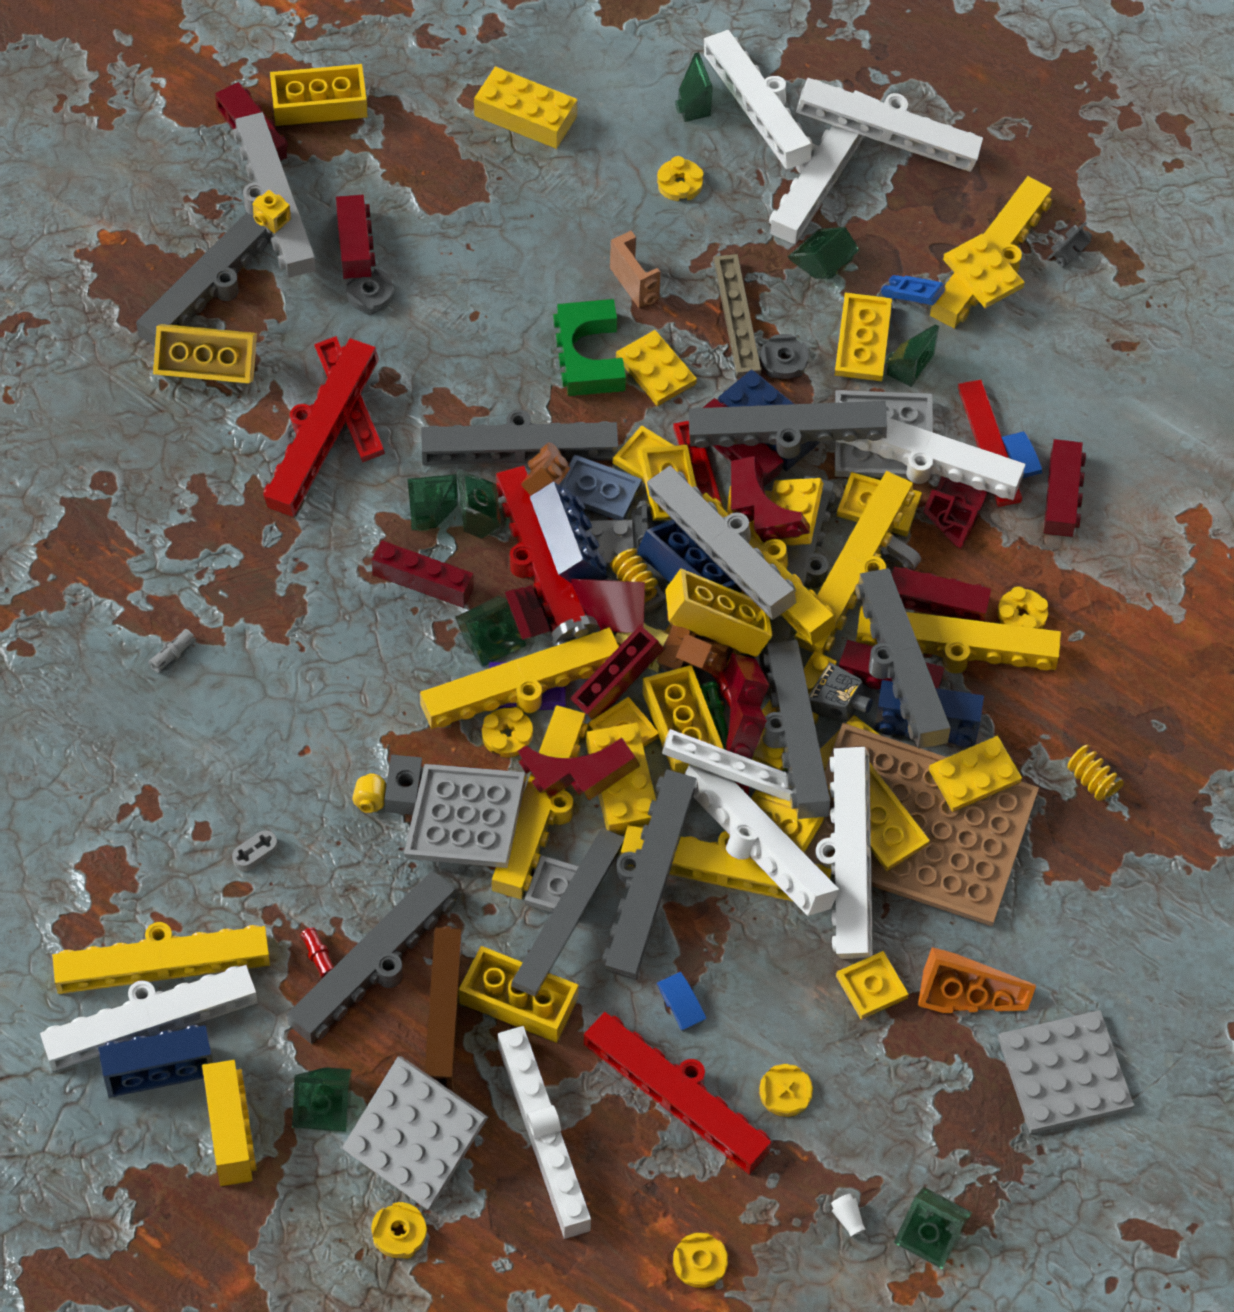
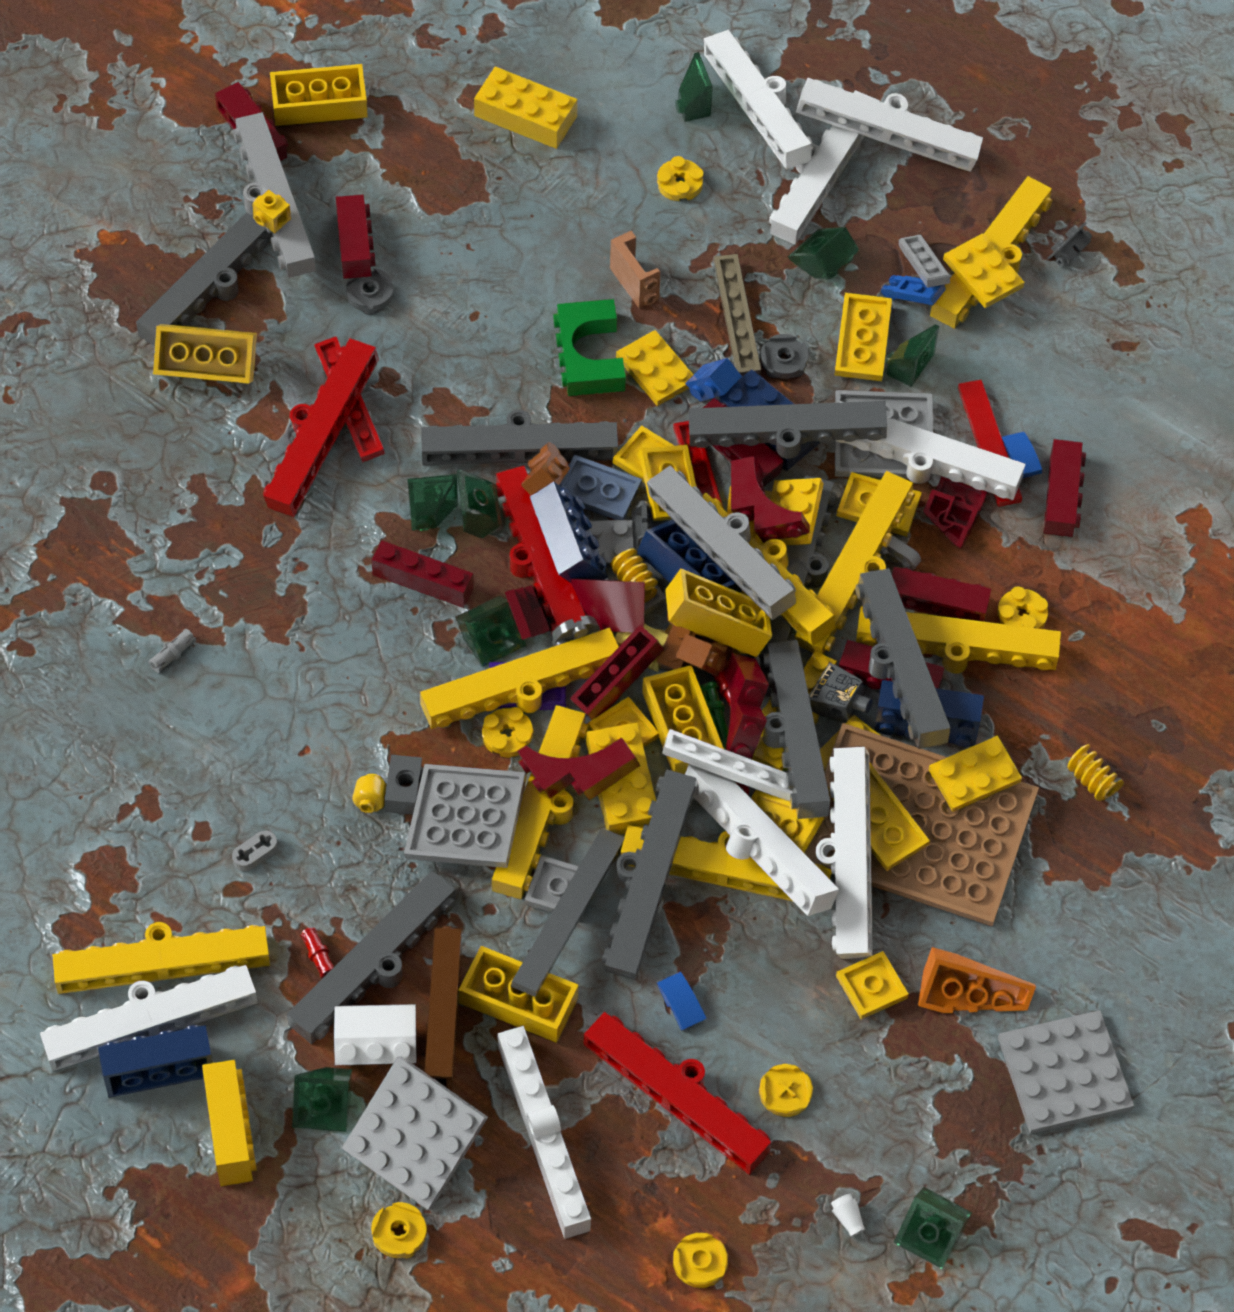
none -> white slope [334,1004,417,1065]
none -> blue brick [685,358,742,402]
none -> light grey tile [899,235,950,288]

